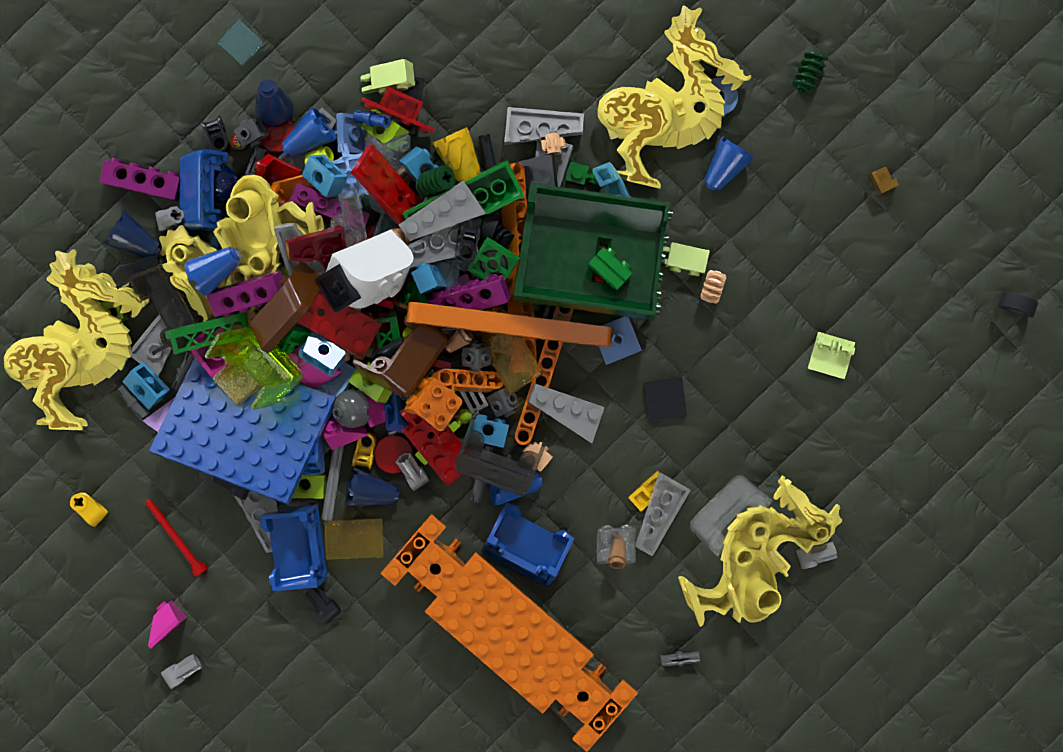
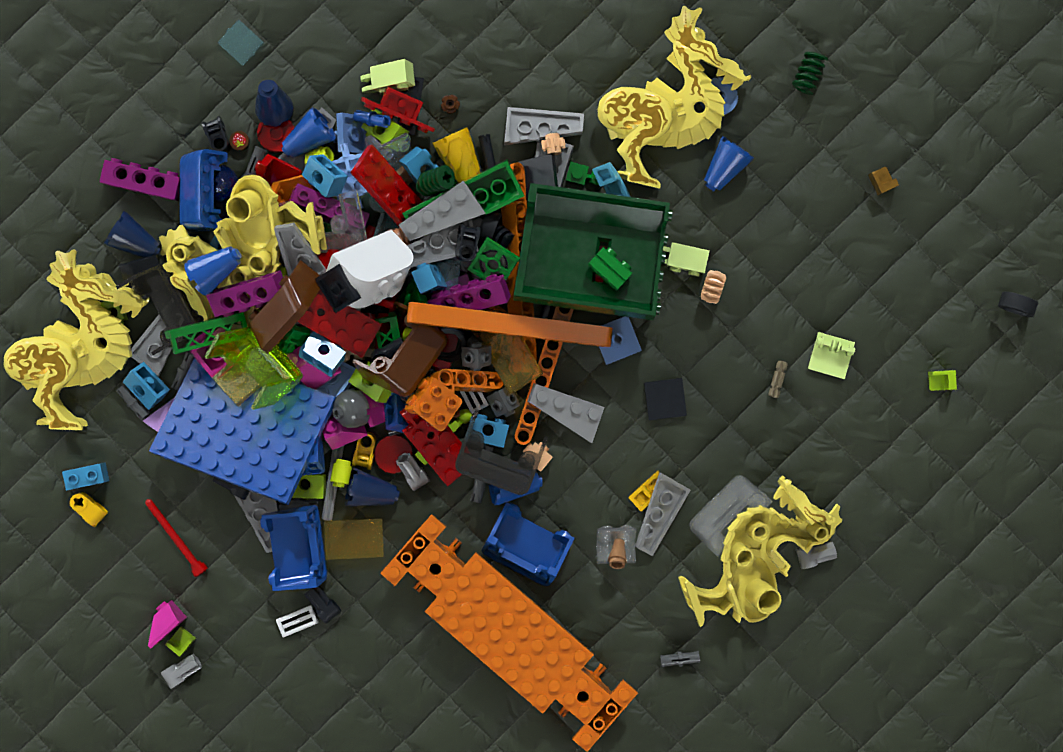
light grey piece [155,206,184,232] -> none
dark grey brick [234,118,269,148] -> none
dark red wing [285,225,346,263] -> none
medium nougat cone [445,329,474,353] -> none
none -> dark azure brick [62,462,109,490]
none -> lime panel [165,626,196,657]
none -> white tile [276,605,319,637]
none -> neon yellow brick [330,459,352,488]
none -> reddish brown plate [441,95,460,114]
none -> dark tan axle [768,361,788,398]
none -> lime panel [928,370,957,391]

